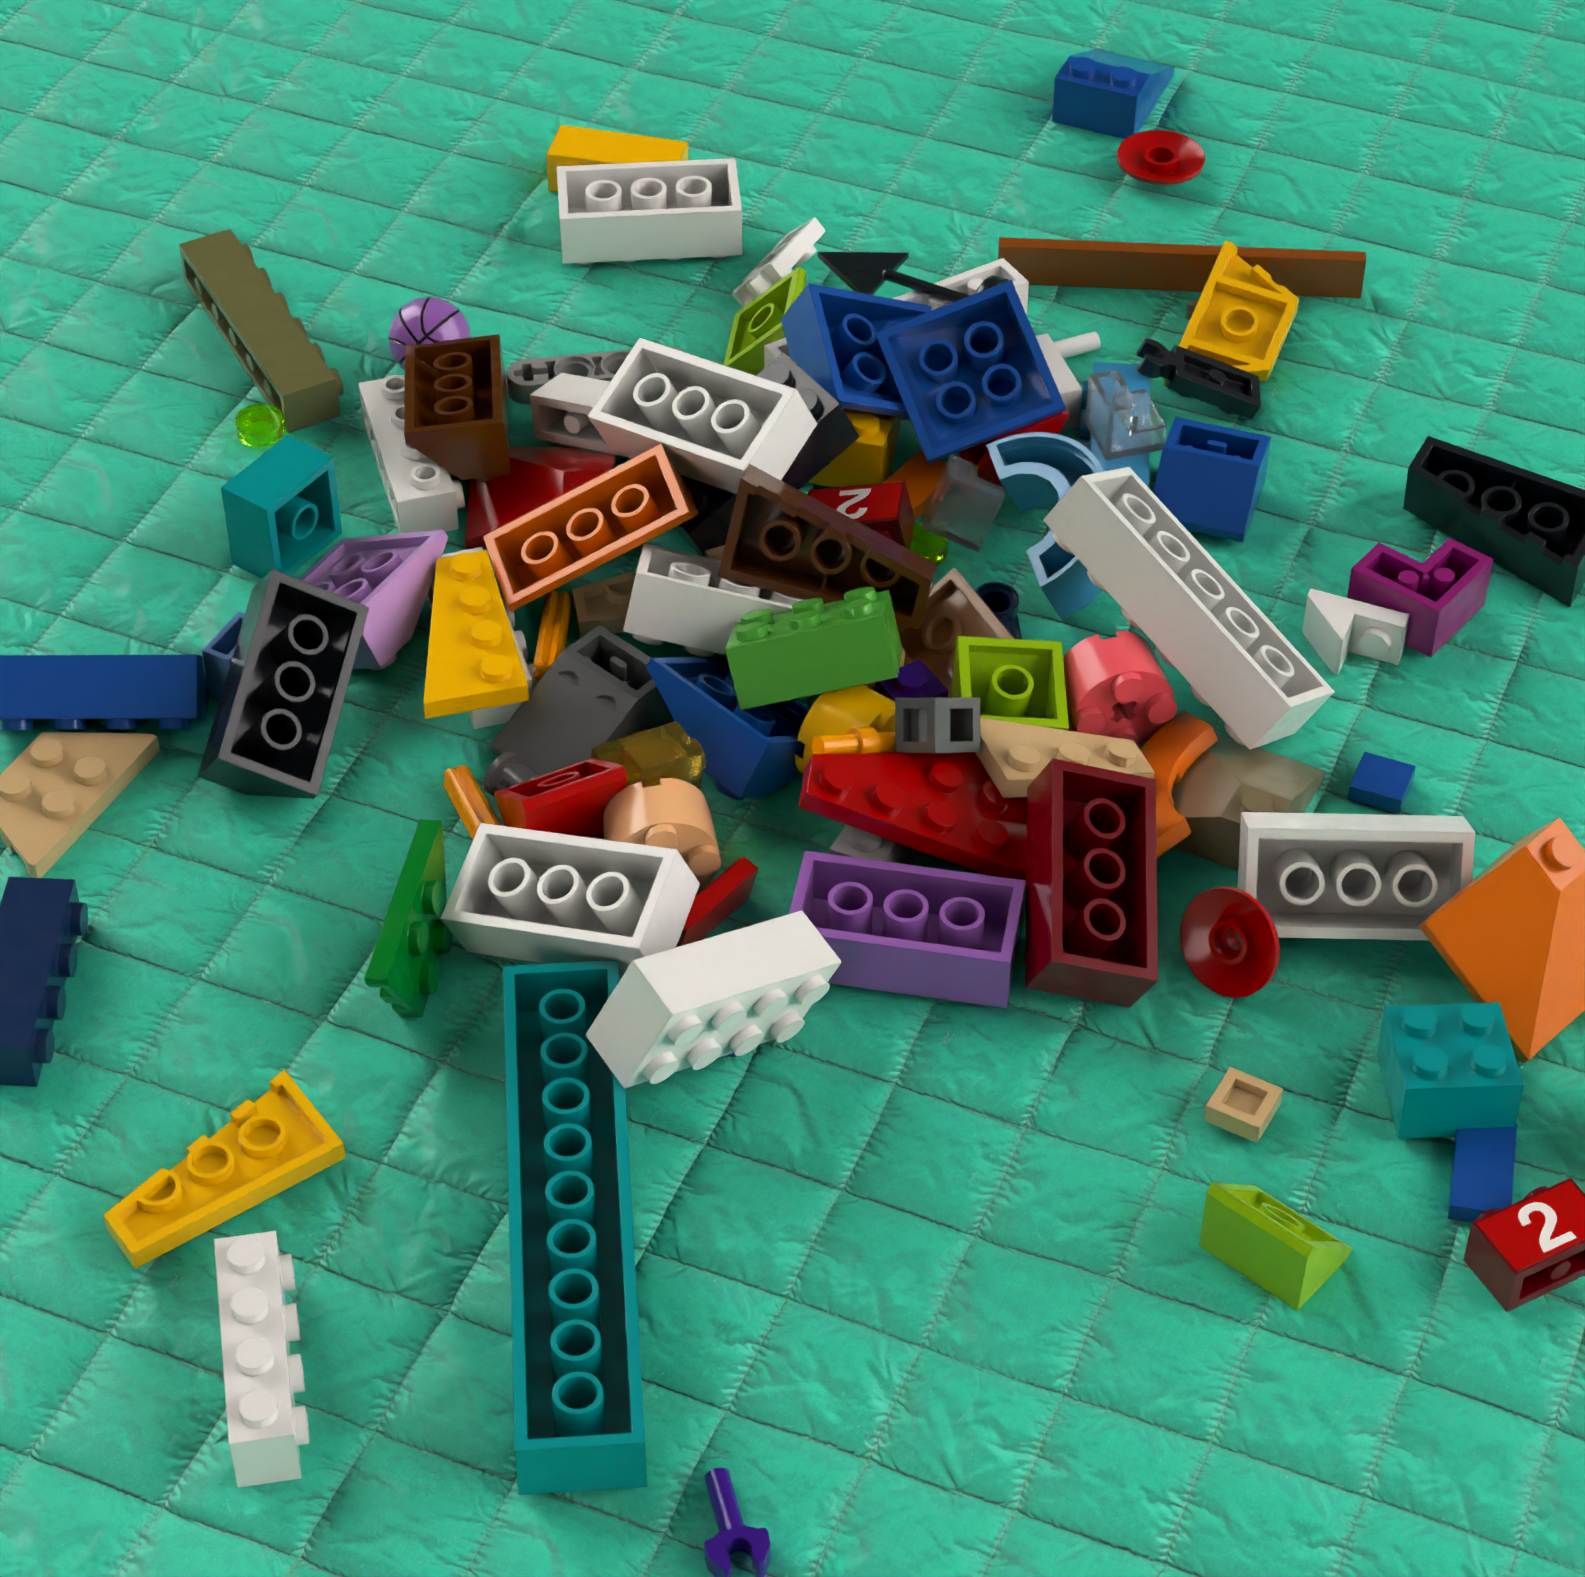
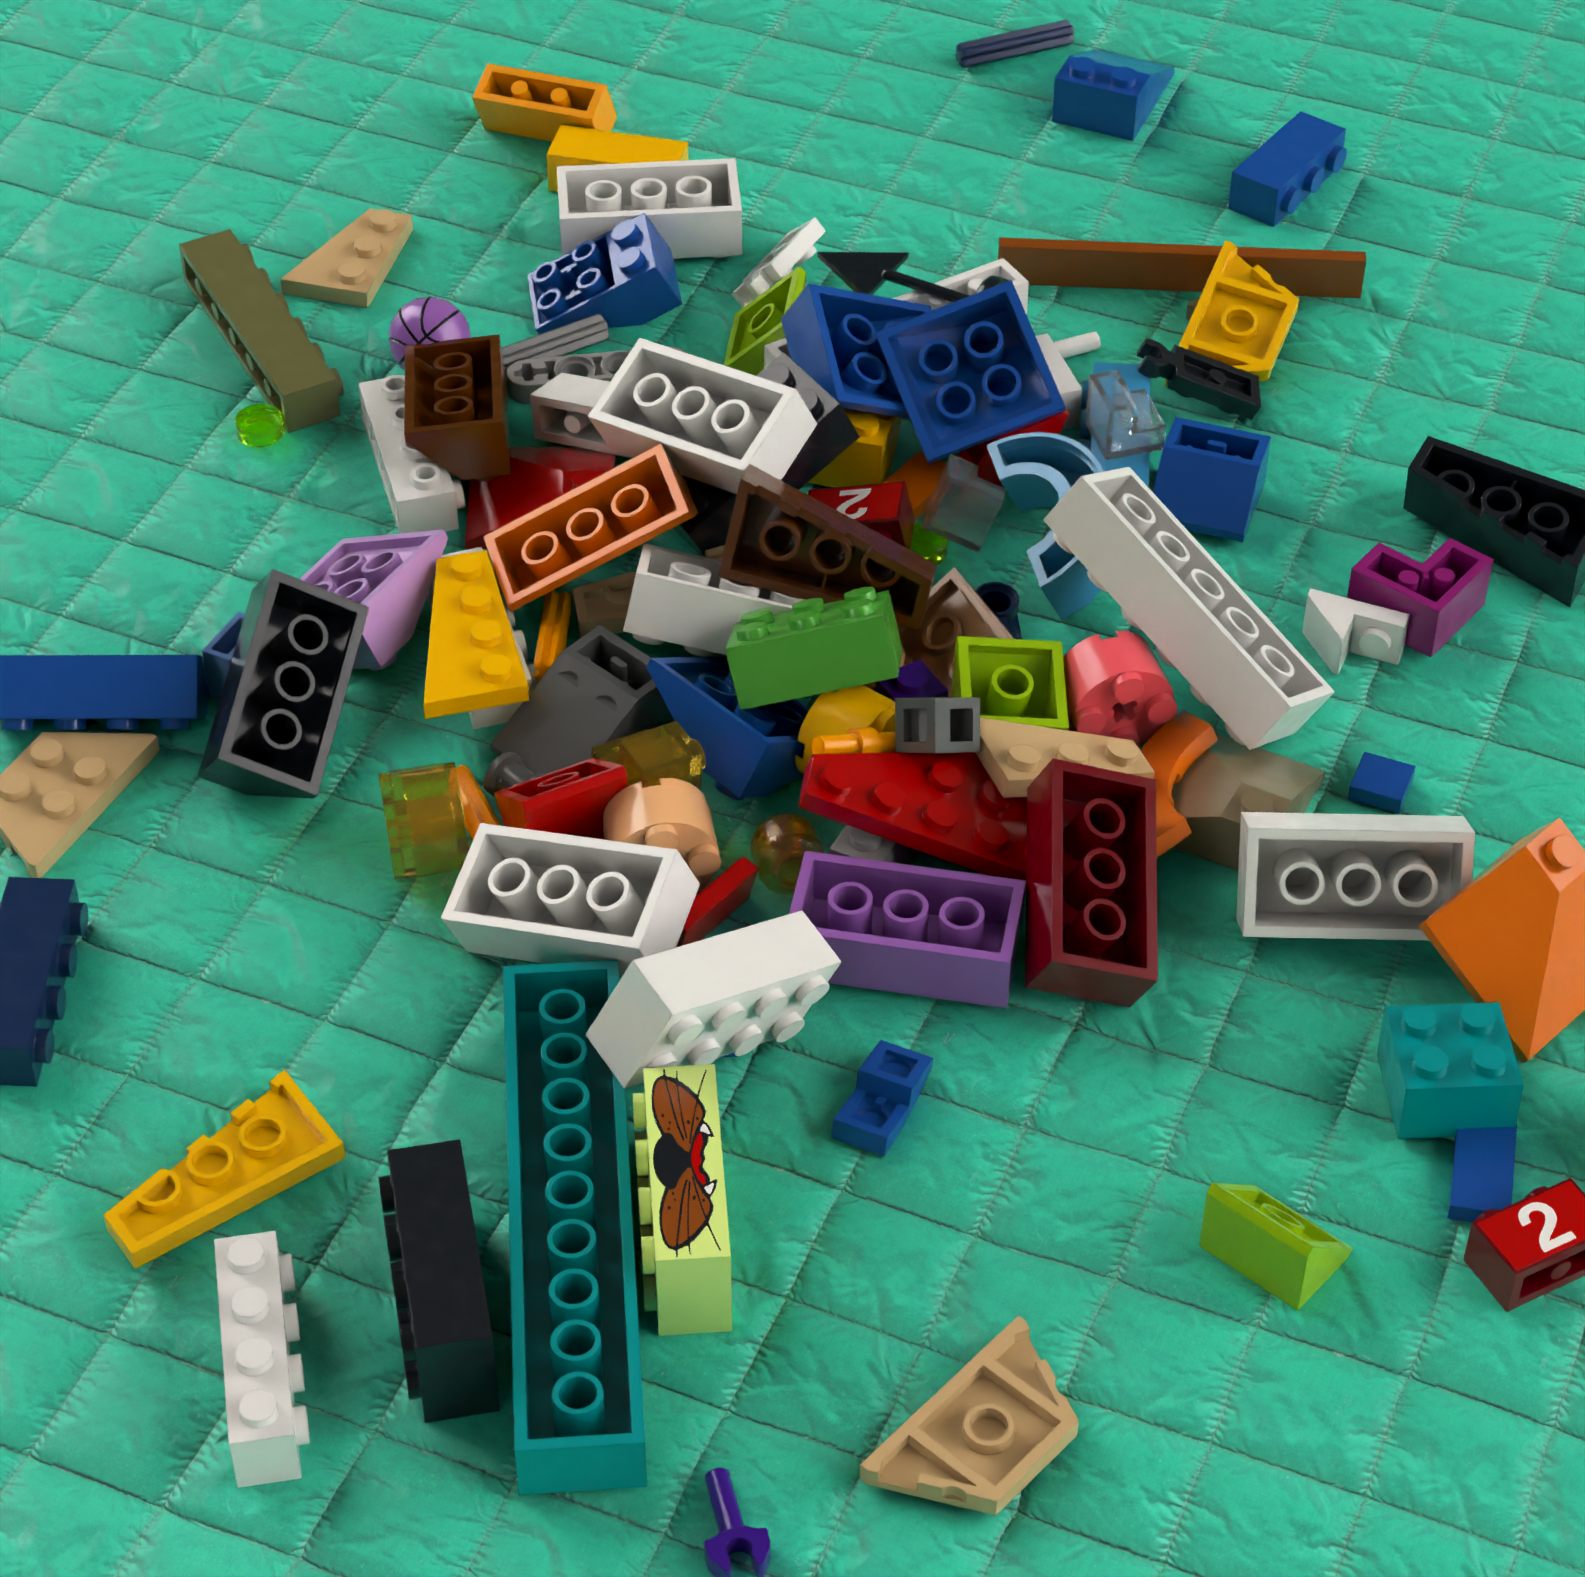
teal brick [221,435,342,579] -> none
green wing [364,819,453,1017] -> none
red dish [1117,130,1205,185] -> none
red dish [1180,886,1280,998] -> none
tan plate [1204,1067,1283,1143] -> none
none -> tan wing [280,208,413,308]
none -> clear yellow brick [378,762,469,879]
none -> black brick [378,1139,500,1423]
none -> light orange brick [472,63,617,142]
none -> dark grey axle [502,314,609,376]
none -> blue slope [527,212,682,334]
none -> yellowish green brick [632,1064,732,1336]
none -> clear orange head [750,814,825,895]
none -> blue slope [831,1040,933,1157]
none -> tan wing [859,1315,1079,1516]
none -> dark blue axle [956,20,1074,68]
none -> blue brick [1228,111,1347,227]

